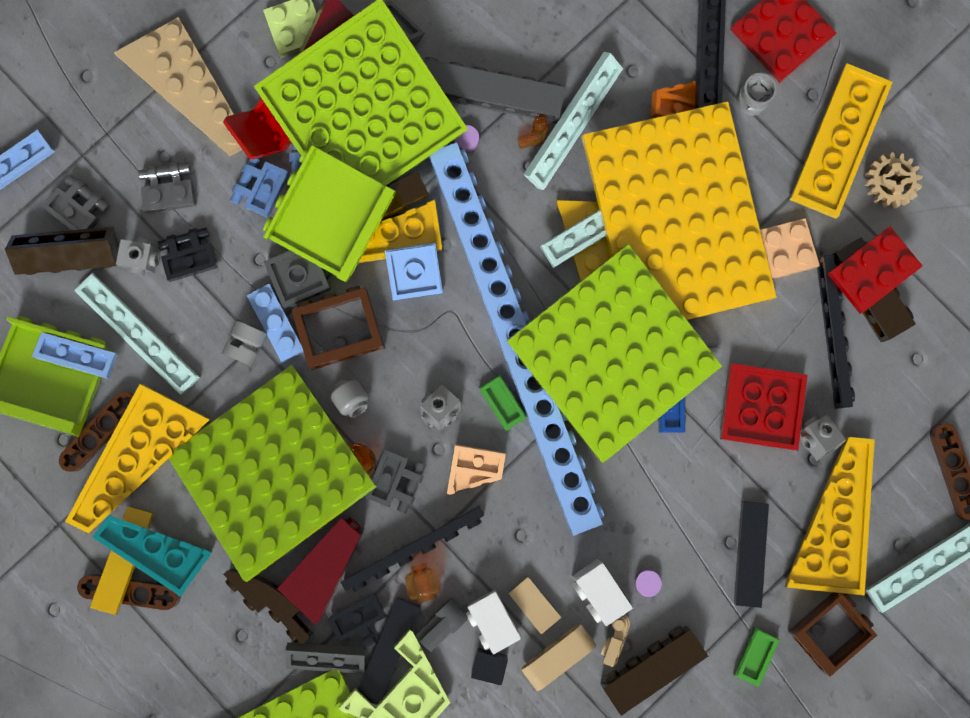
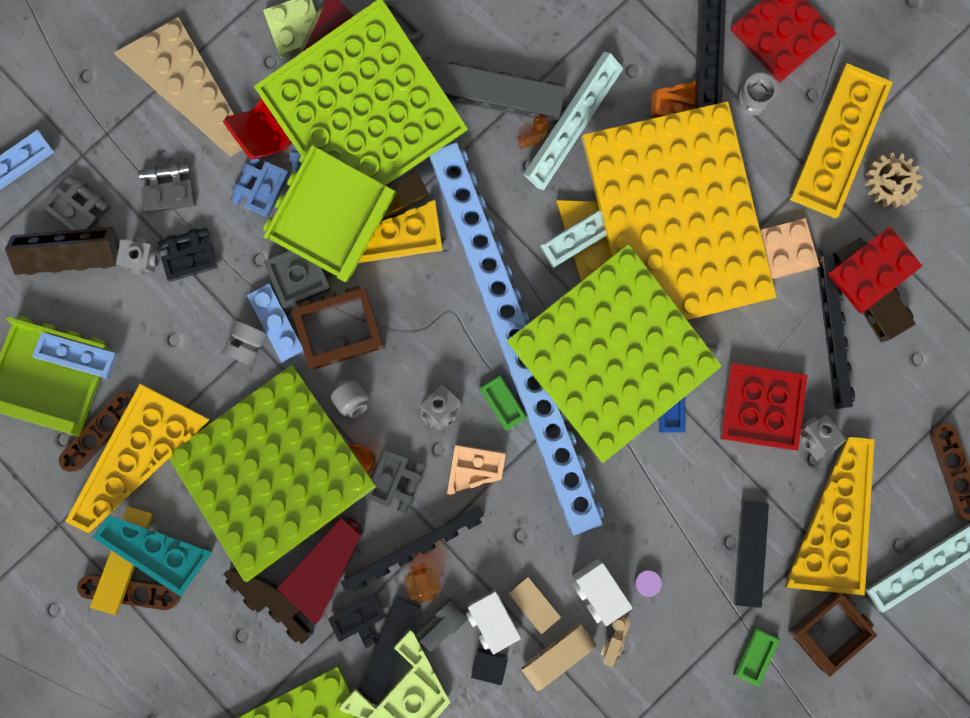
light aqua tile [74,273,201,396] -> none
dark grey plate [285,642,366,674] -> none
light blue tile [385,242,443,300] -> none
lavender tile [454,125,479,152] -> none
dark brown brick [601,626,709,716] -> none

